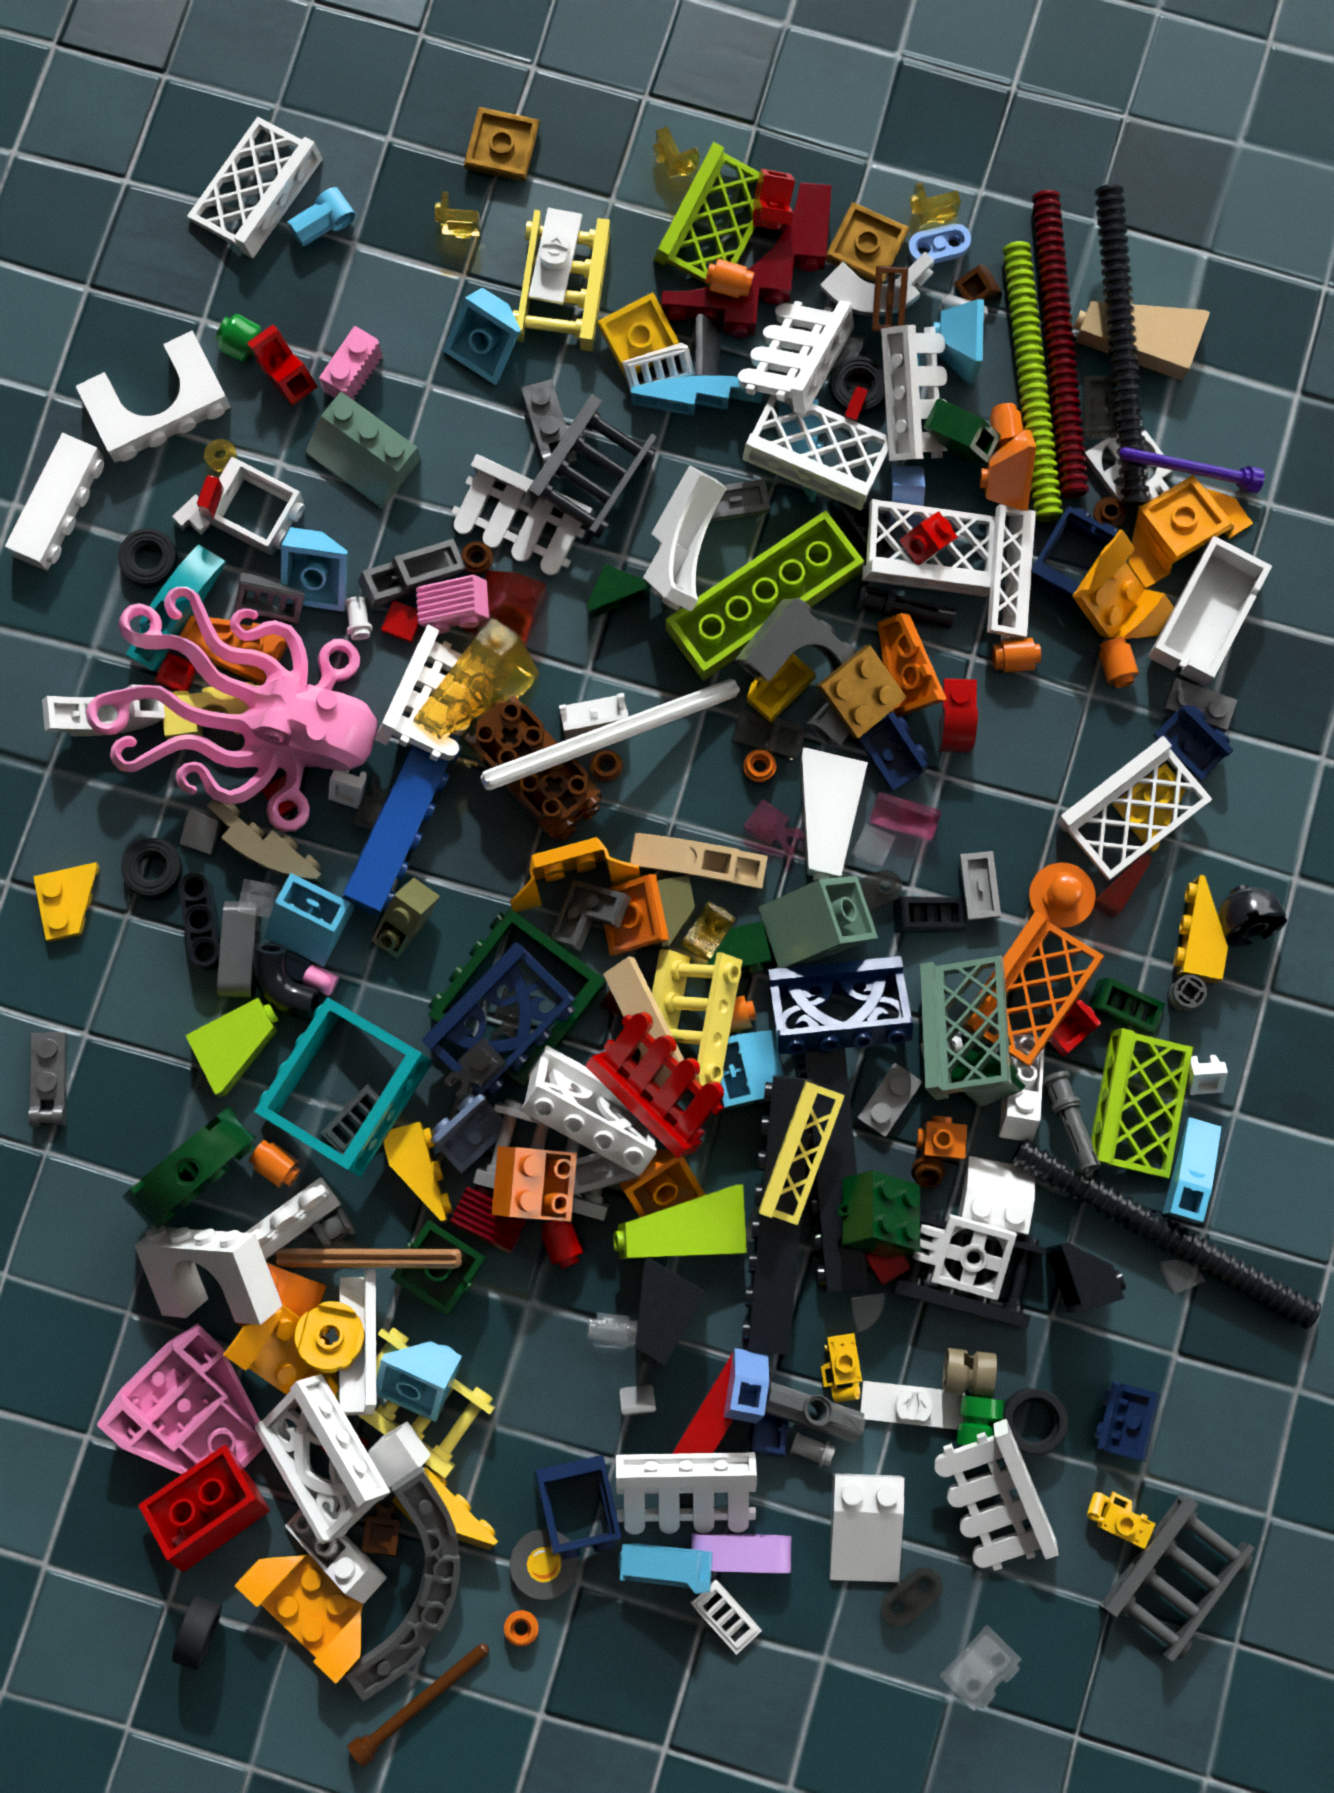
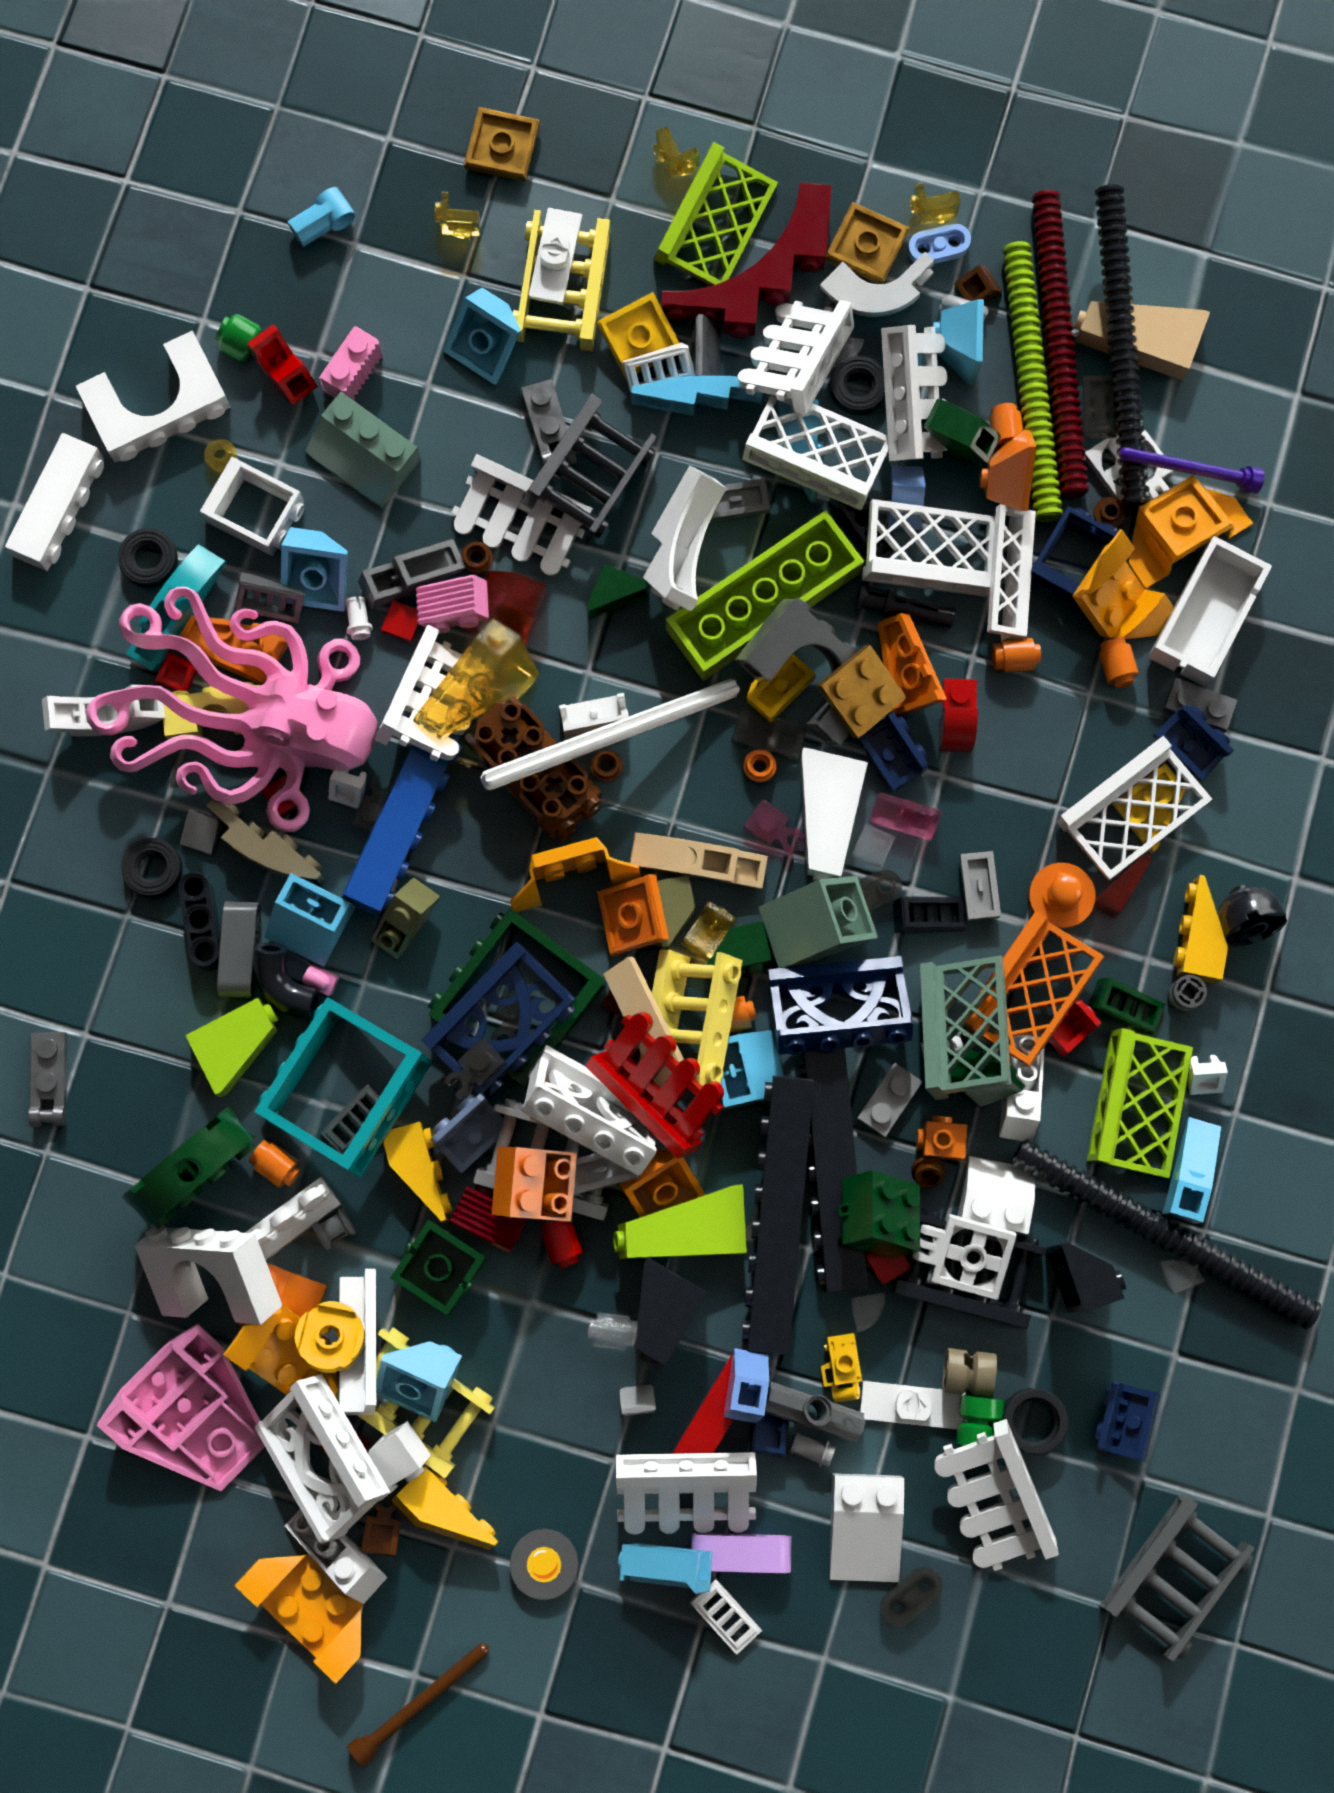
yellow wing [33,862,100,942] -> none
red slope [138,1444,271,1572] -> none
white tile [172,494,210,535] -> none
black tyre [172,1596,222,1670] -> none
white fence [187,117,323,258] -> none
red tile [196,475,224,519] -> none
clear bracket [237,879,283,918] -> none
medium nougat axle [276,1248,462,1269] -> none
dark grey plate [345,1466,461,1702] -> none
orange plate [504,1610,539,1647] -> none
dark blue window [533,1455,622,1561] -> none
dark grey tile [550,879,631,951] -> none
orange brick [705,259,754,299] -> none
red brick [753,168,795,231] -> none
light yellow fence [758,1081,845,1225] -> none
red tile [844,386,868,422] -> none
reddish brown tile [872,266,909,333] -> none
red bracket [900,511,958,565] -> none
clear brick [939,1625,1022,1711] -> none
dark grey pin [1042,1071,1101,1174] -> none
yellow piece [1087,1491,1156,1549] -> none

